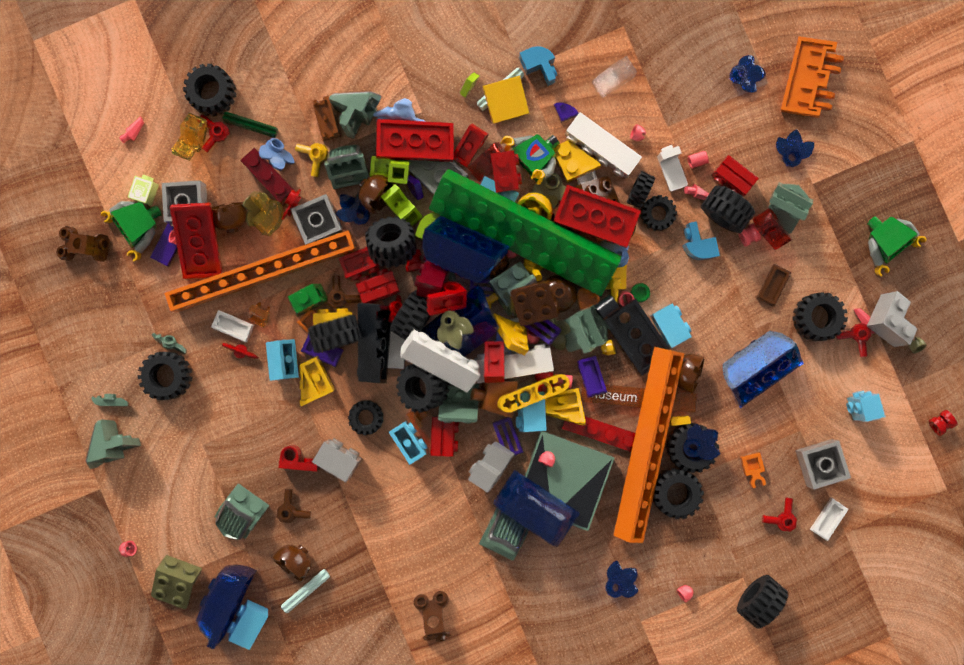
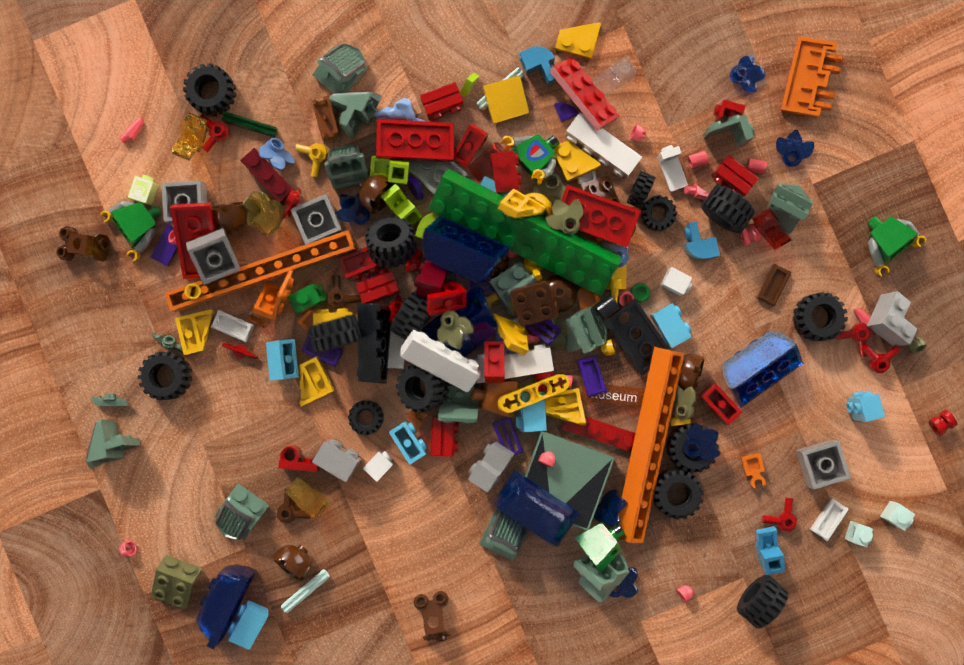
none -> yellow wing [175,309,213,355]
none -> yellow hinge [185,283,201,299]
none -> light grey brick [186,228,241,284]
none -> orange bracket [252,270,295,321]
none -> clear yellow brick [285,477,332,518]
none -> sand green piece [313,43,367,93]
none -> white brick [363,450,394,481]
none -> red brick [420,82,464,121]
none -> yellow wing [498,189,546,218]
none -> olive plate [545,199,583,235]
none -> plate [549,57,619,131]
none -> yellow wing [555,22,601,60]
none -> sand green piece [573,553,630,602]
none -> torso [575,523,625,572]
none -> clear blue plate [594,490,628,526]
none -> white brick [660,267,692,296]
none -> olive plate [671,386,696,420]
none -> red brick [698,383,743,425]
none -> sand green bracket [702,115,754,148]
none -> red bracket [713,99,746,122]
none -> coral hinge [746,158,767,175]
none -> dark azure brick [755,526,785,575]
none -> light aqua brick [845,521,873,547]
none -> red piece [861,344,901,373]
none -> light aqua brick [880,501,915,531]

